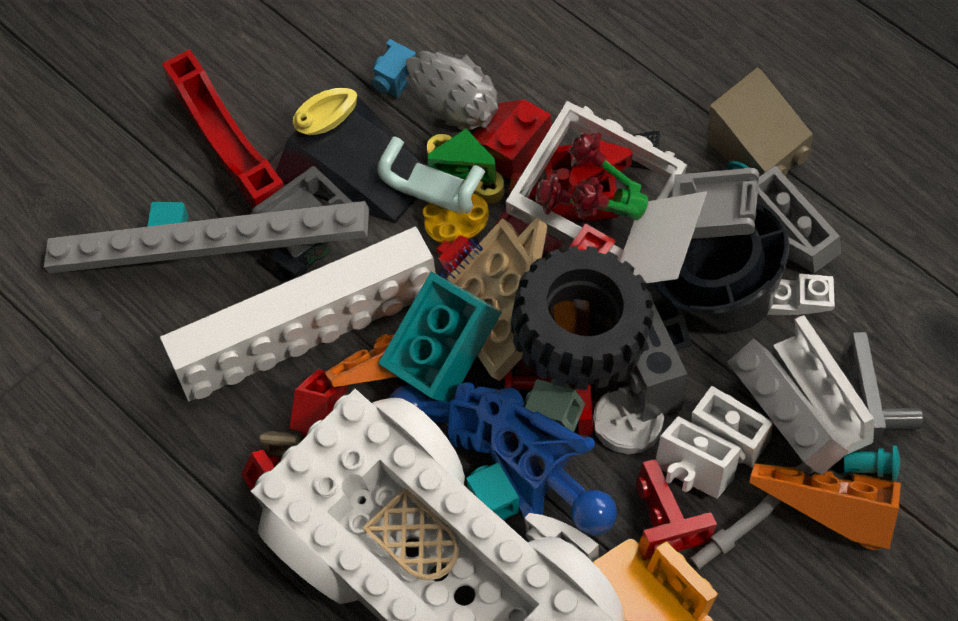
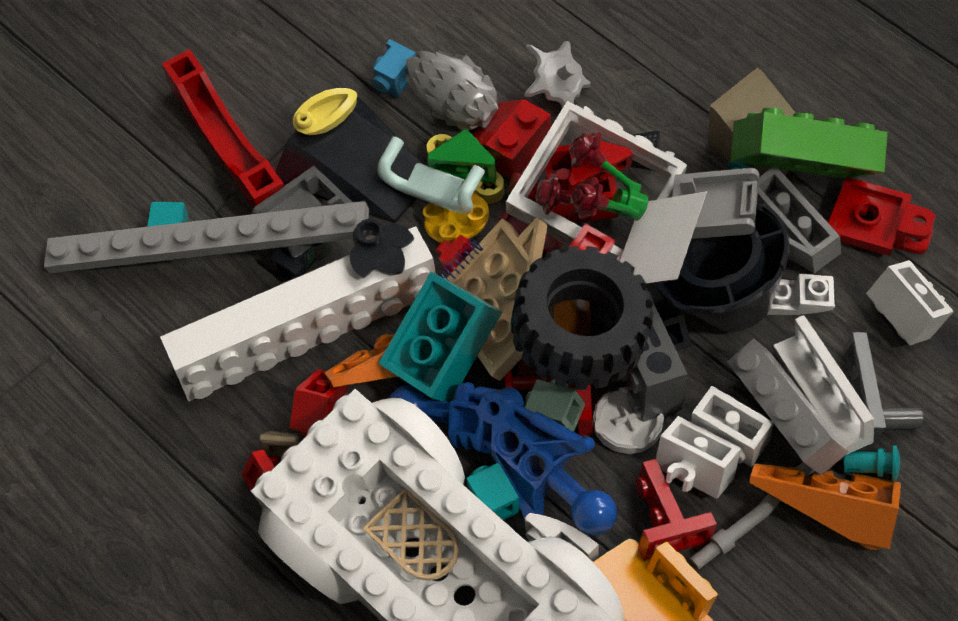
none -> black plate [349,219,414,278]
none -> light grey piece [524,41,591,109]
none -> bright green brick [730,108,888,179]
none -> red plate [828,177,936,256]
none -> white brick [866,260,954,345]

